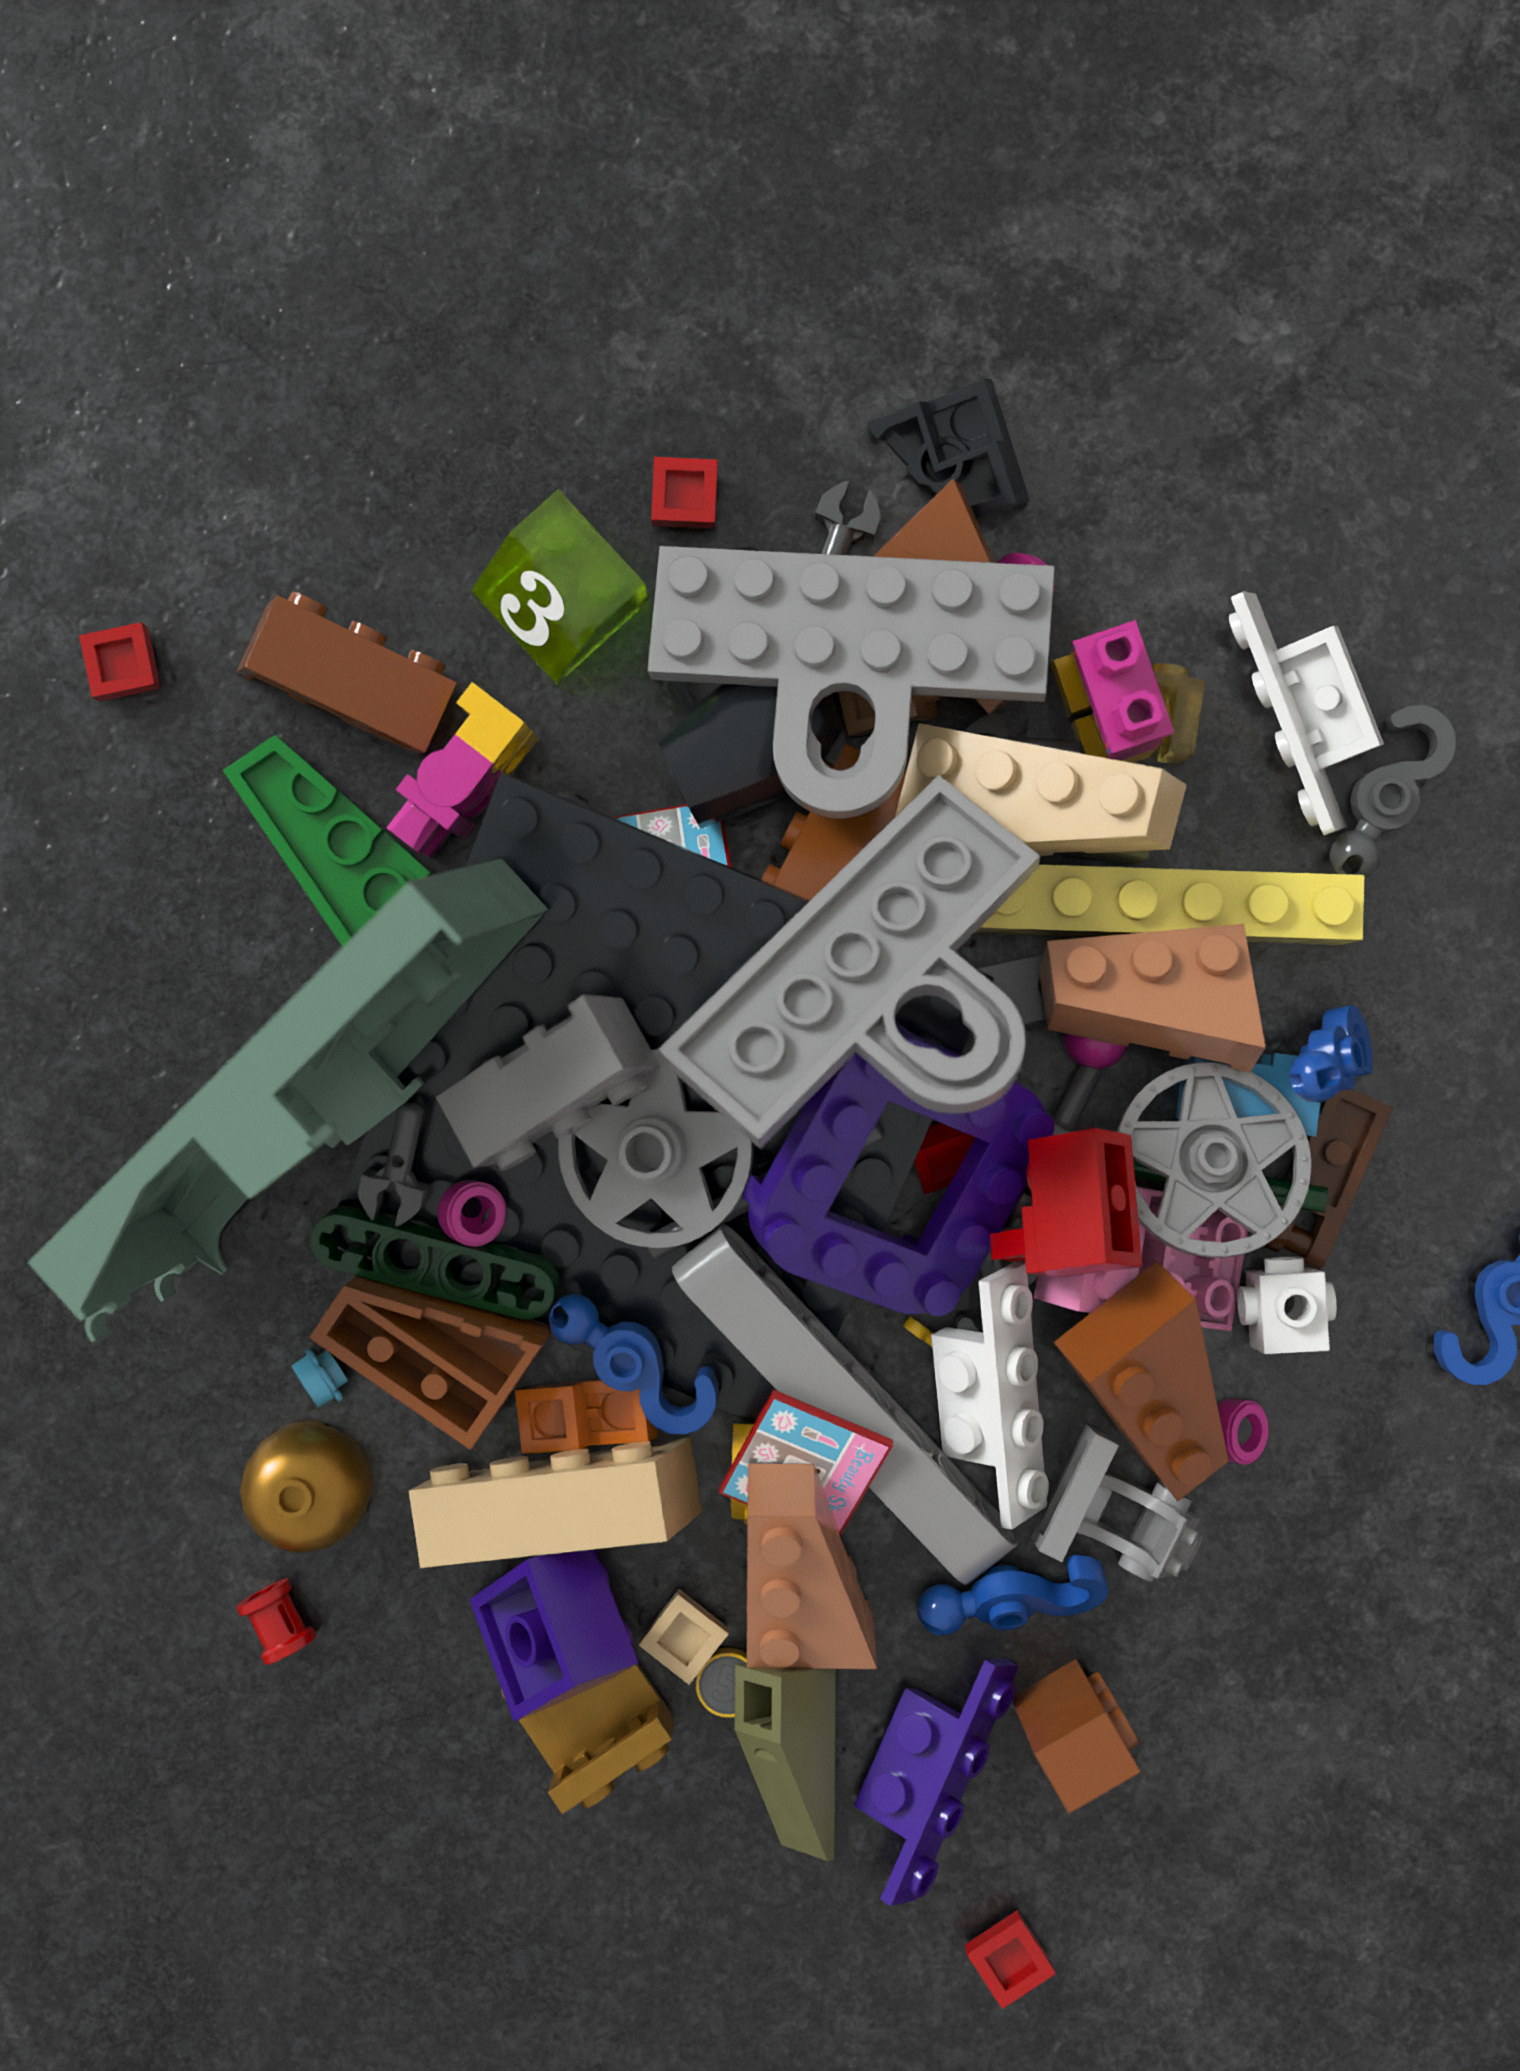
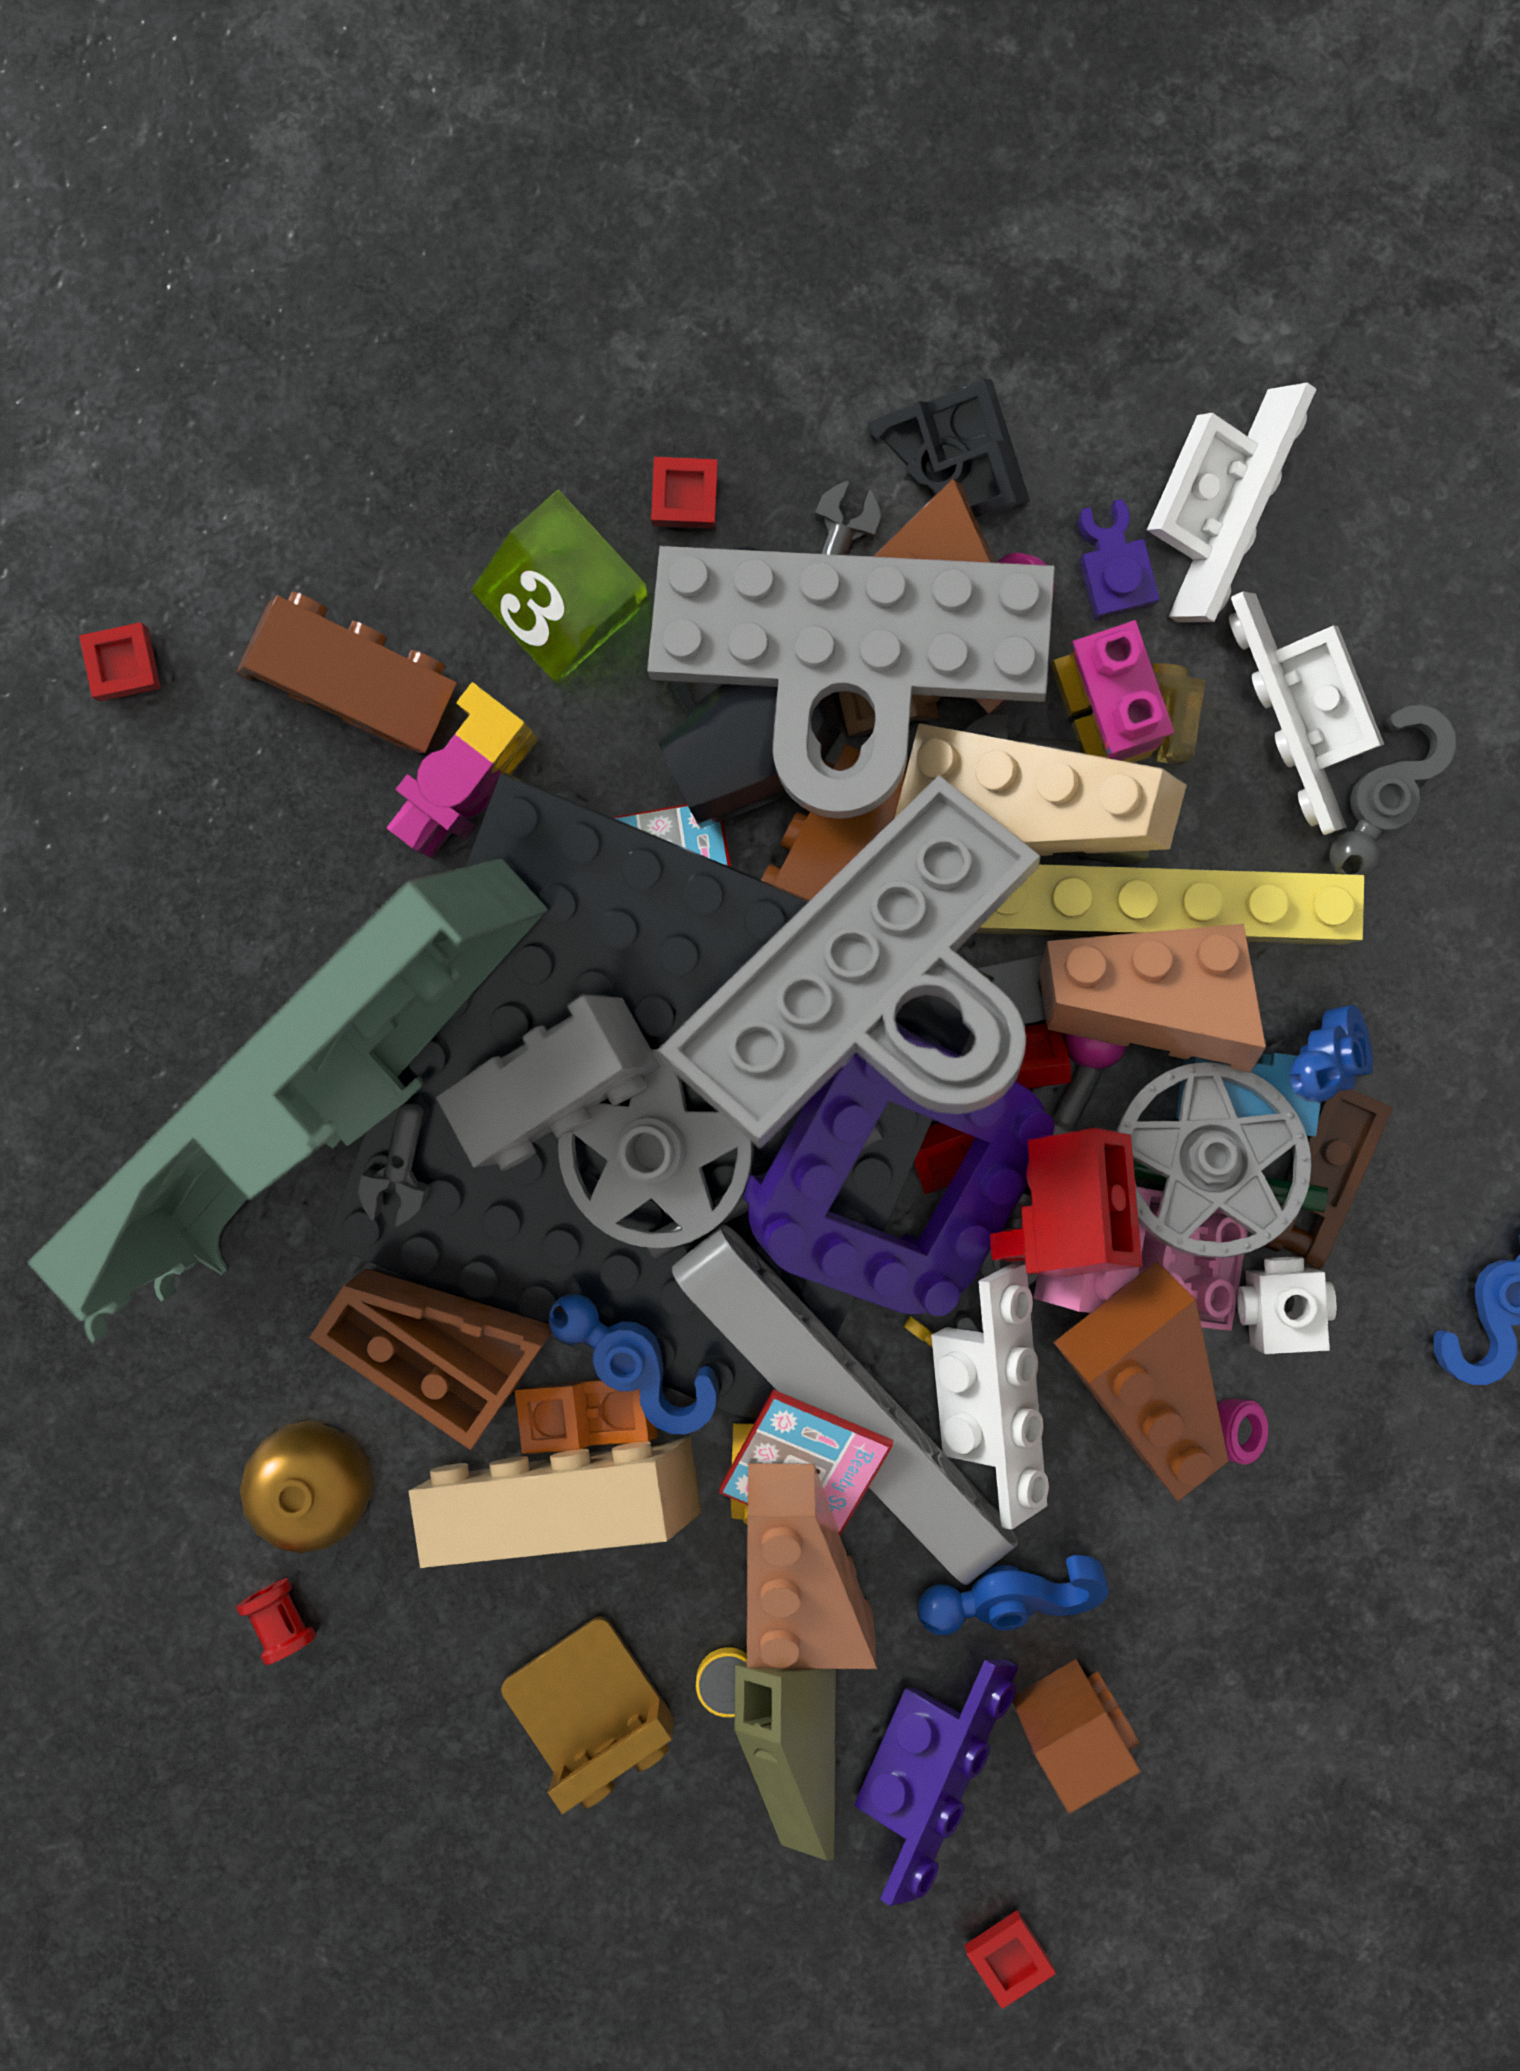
green wing [223,735,434,947] -> none
medium azure plate [291,1348,348,1408] -> none
dark green beam [310,1206,560,1319] -> none
dark pink piece [437,1180,506,1247] -> none
dark purple slope [469,1549,639,1722] -> none
tan plate [639,1589,729,1685] -> none
light grey tile [1031,1424,1203,1582] -> none
none -> red plate [1016,1024,1071,1088]
none -> dark purple plate [1078,499,1160,620]
none -> white bracket [1147,383,1316,622]

